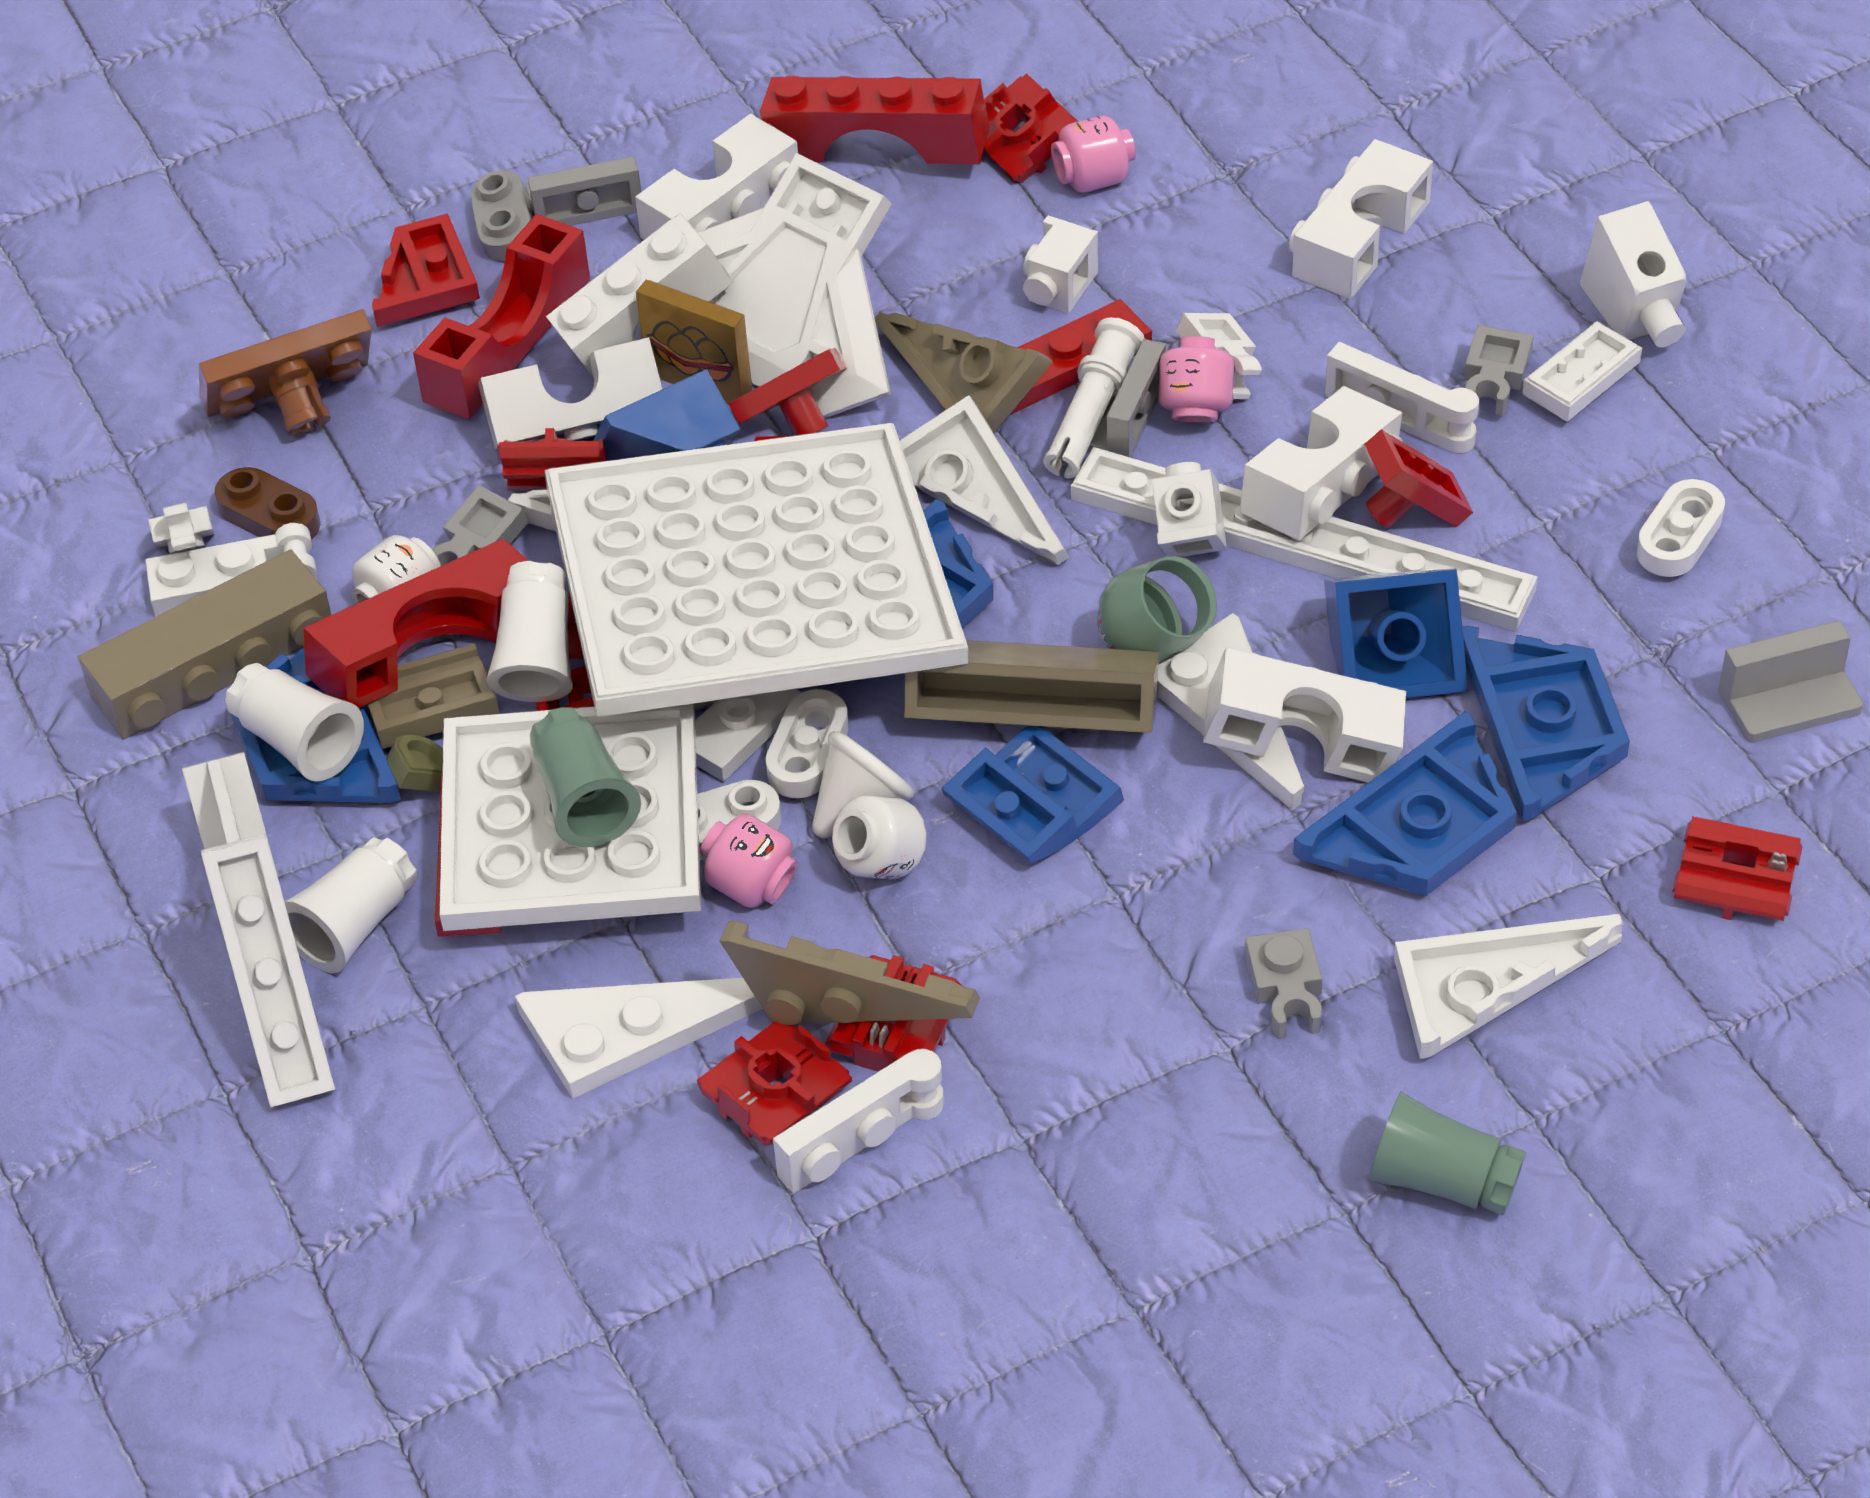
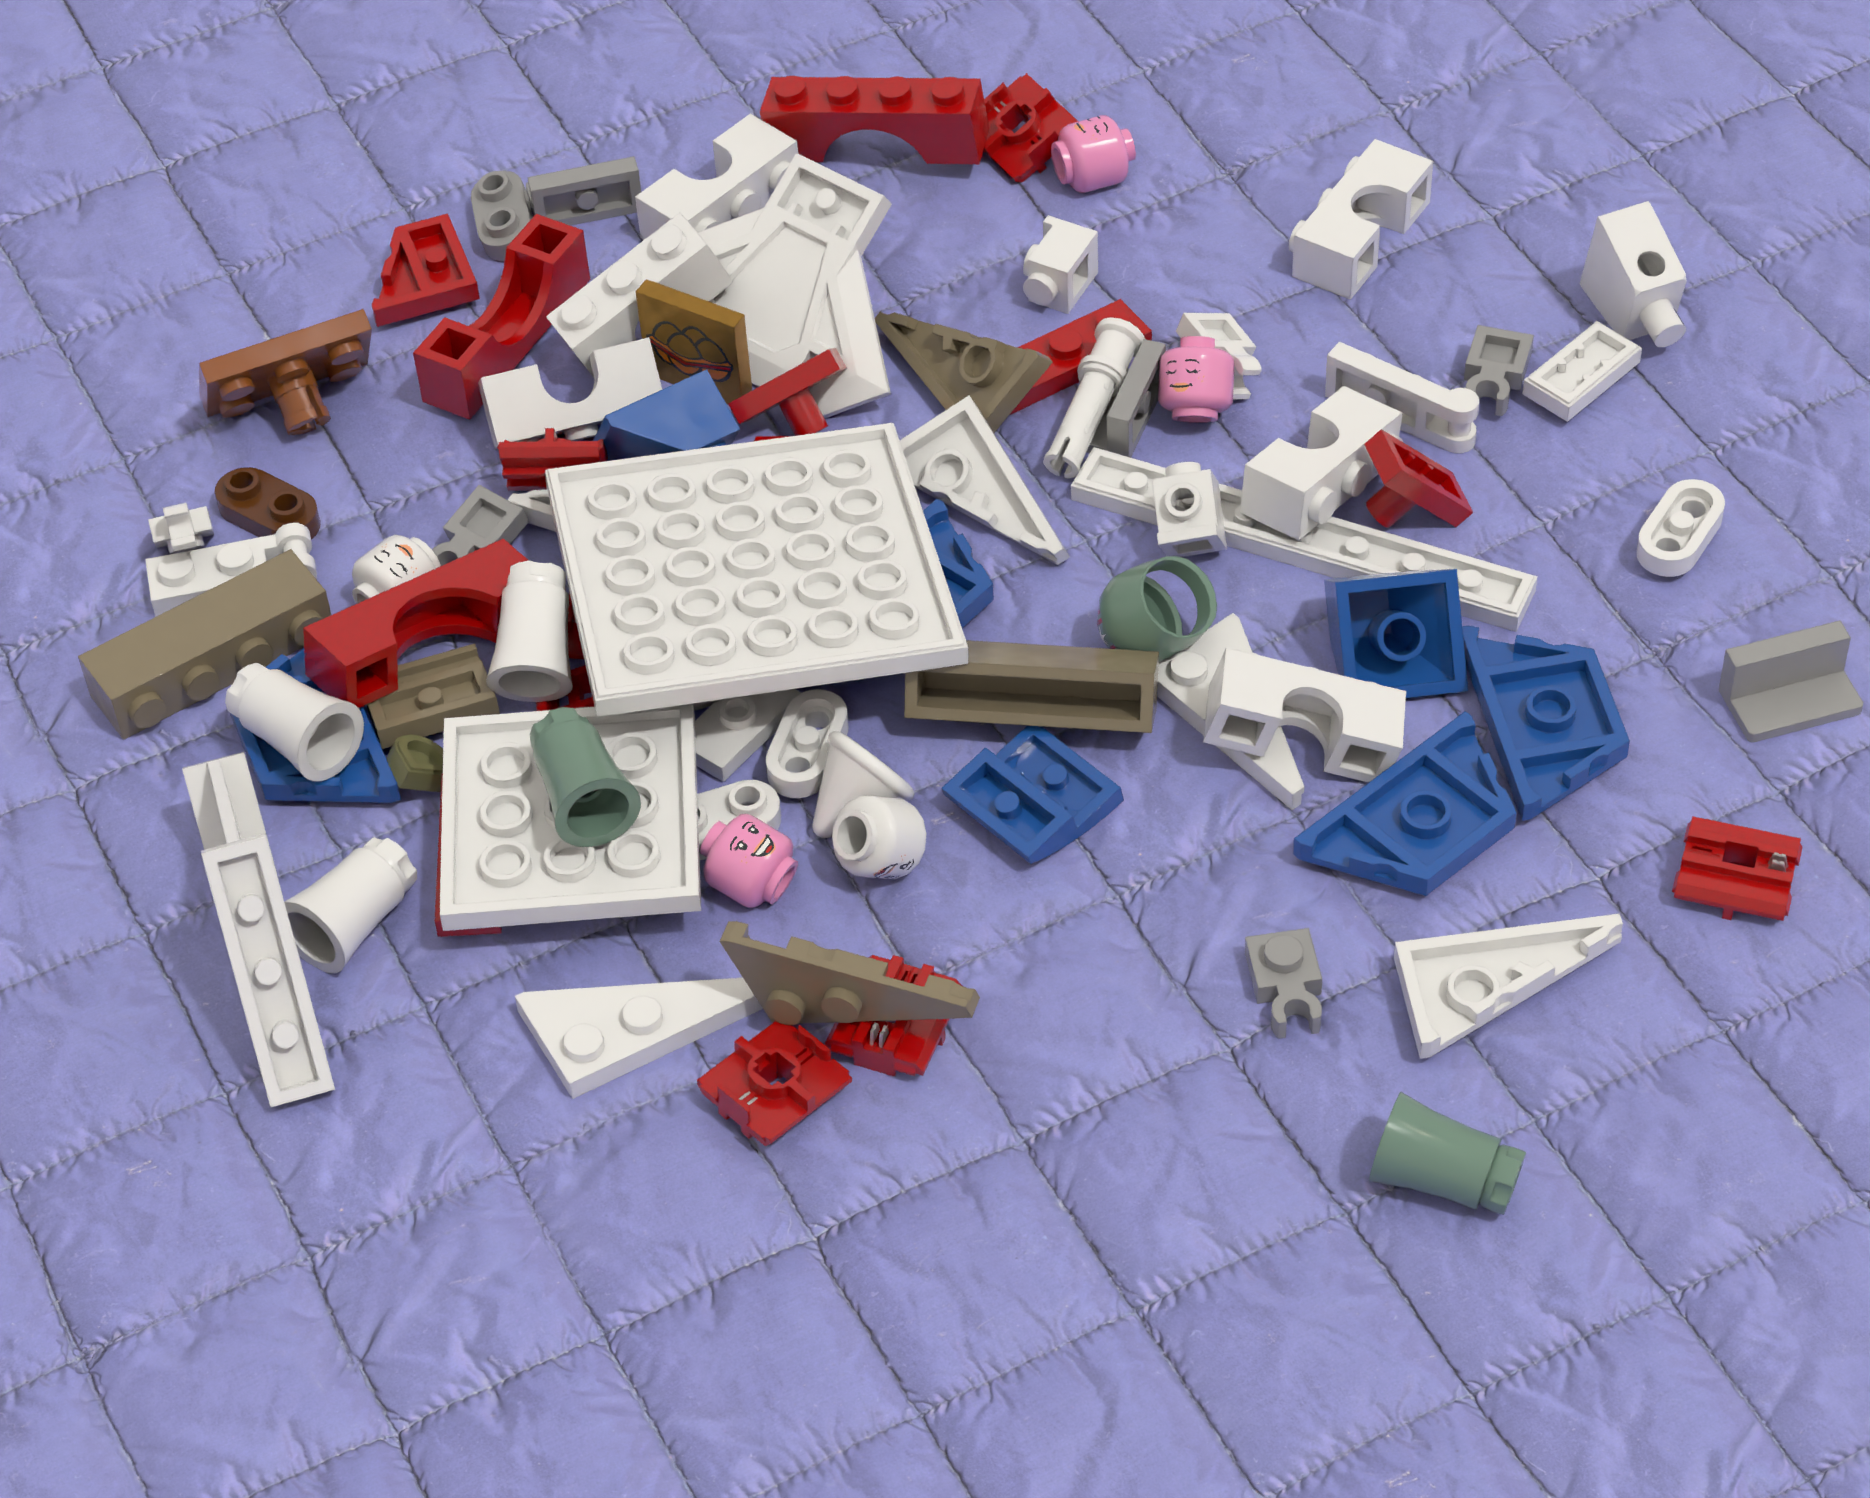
white plate [773,1049,944,1194] -> none

